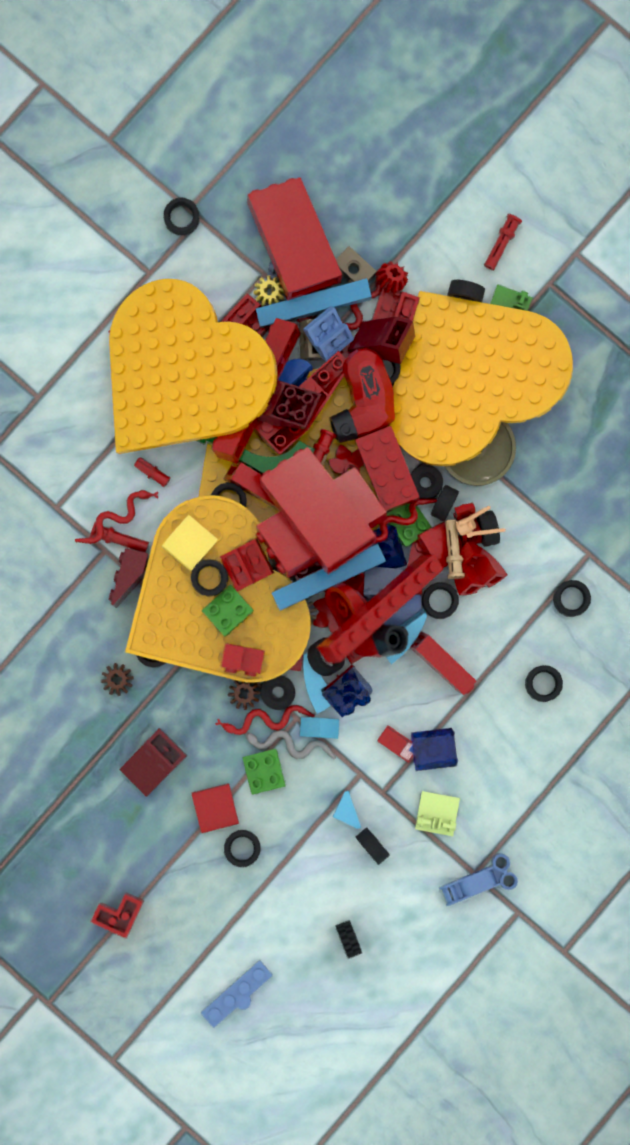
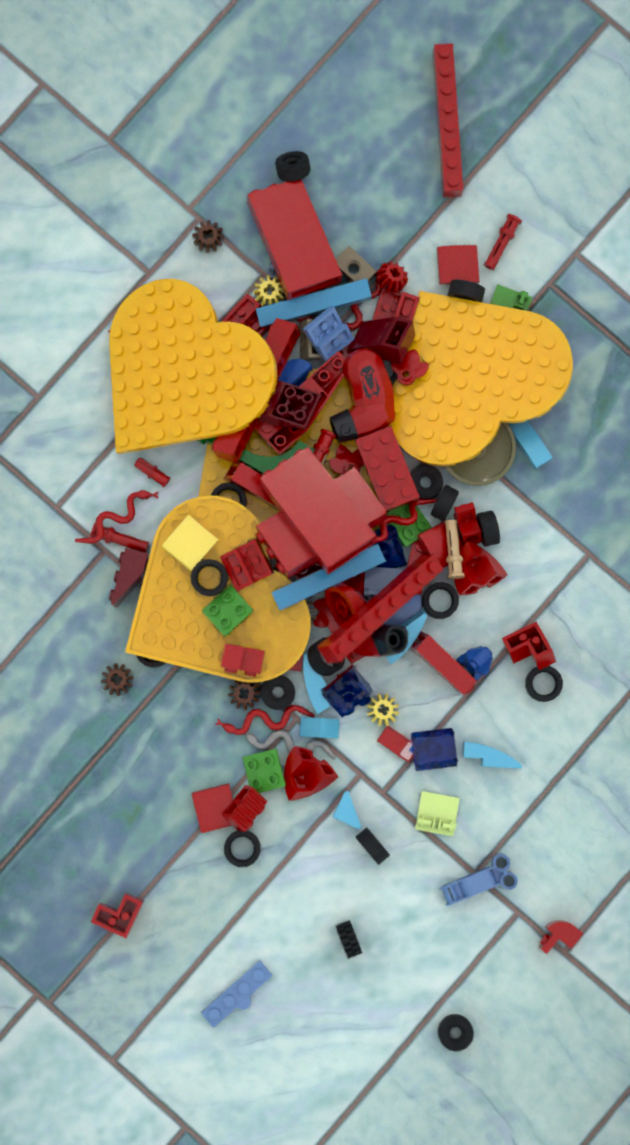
dark red slope [119,728,188,797] -> none
black tyre [163,197,200,236] -> none
light nougat plant [456,506,505,538] -> none
black tyre [553,580,591,617] -> none
none -> reddish brown gear [192,220,225,253]
none -> red brick [222,785,267,832]
none -> black tyre [275,151,311,182]
none -> red brick [284,746,338,801]
none -> light yellow gear [367,694,399,726]
none -> red plate [391,349,429,386]
none -> red brick [433,43,463,198]
none -> red slope [437,245,480,285]
none -> black tyre [438,1014,474,1052]
none -> blue brick [456,646,493,681]
none -> medium azure slope [462,742,522,769]
none -> red brick [502,622,556,670]
none -> medium azure slope [508,420,553,470]
none -> red brick [539,920,583,954]

